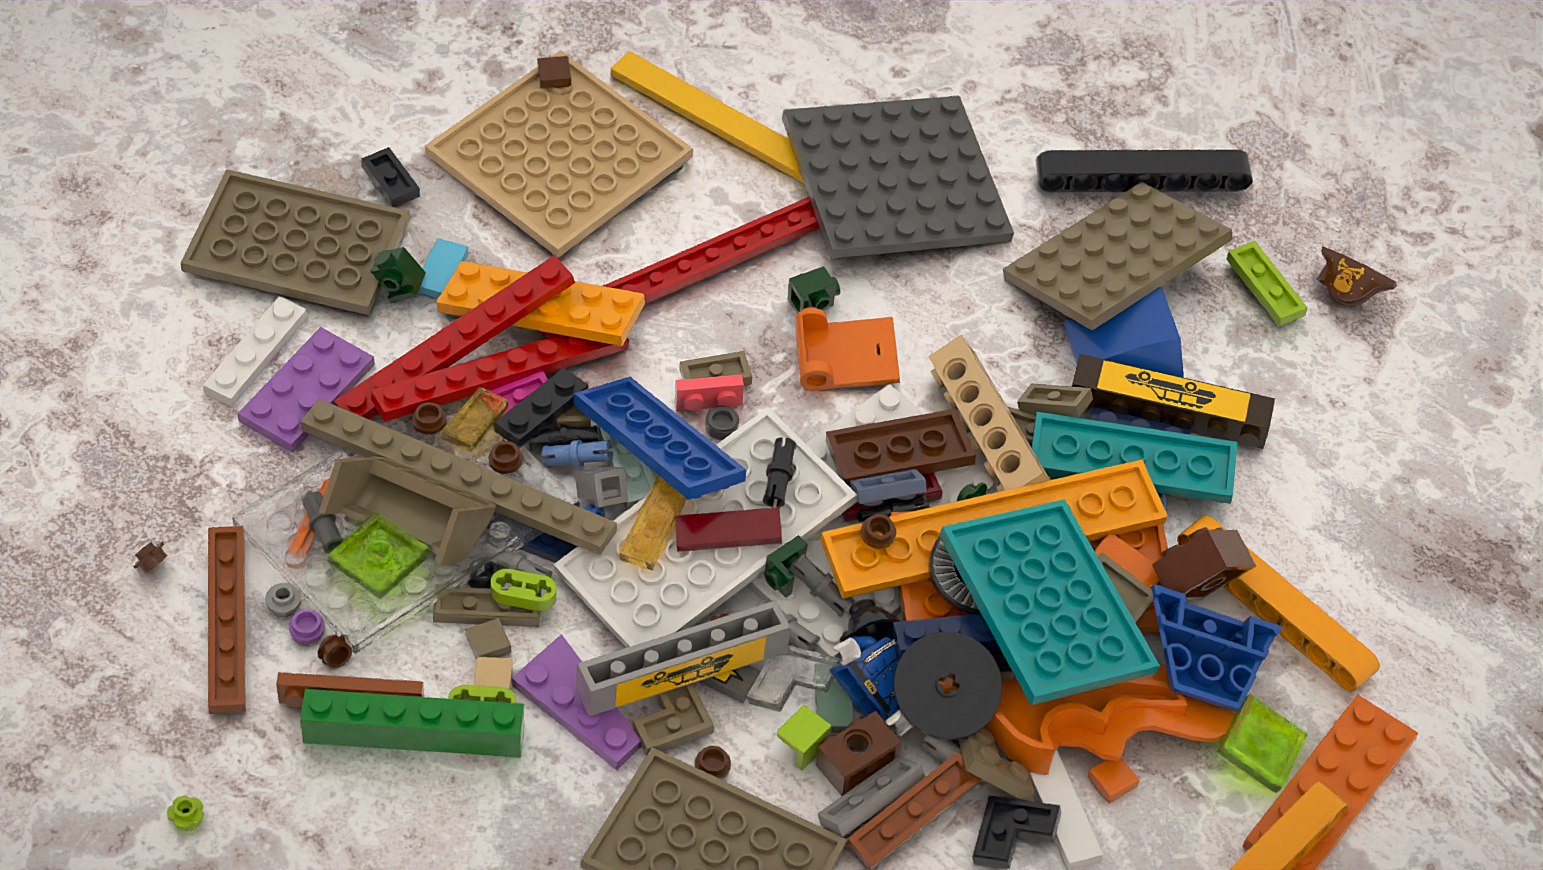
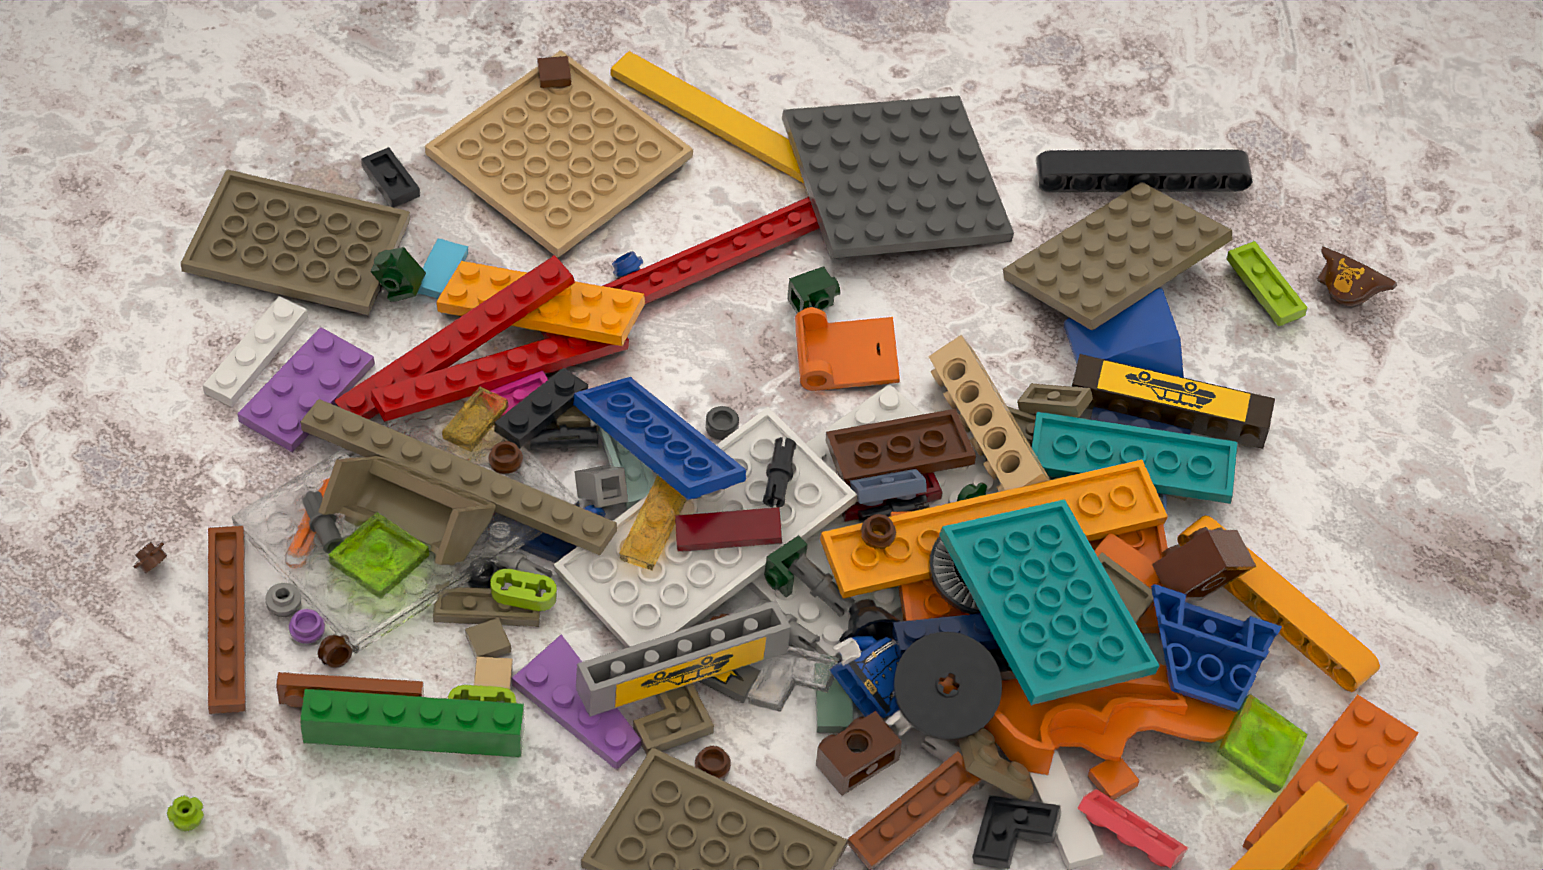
reddish brown plate [412,402,447,435] -> none
medium blue pin [542,440,613,468] -> none
coral plate [675,374,744,411] -> none
dark tan plate [679,351,752,386] -> none
lime panel [777,705,831,771] -> none
light grey plate [817,756,925,837] -> none
none -> blue plate [612,251,644,278]
none -> coral plate [1077,789,1188,869]

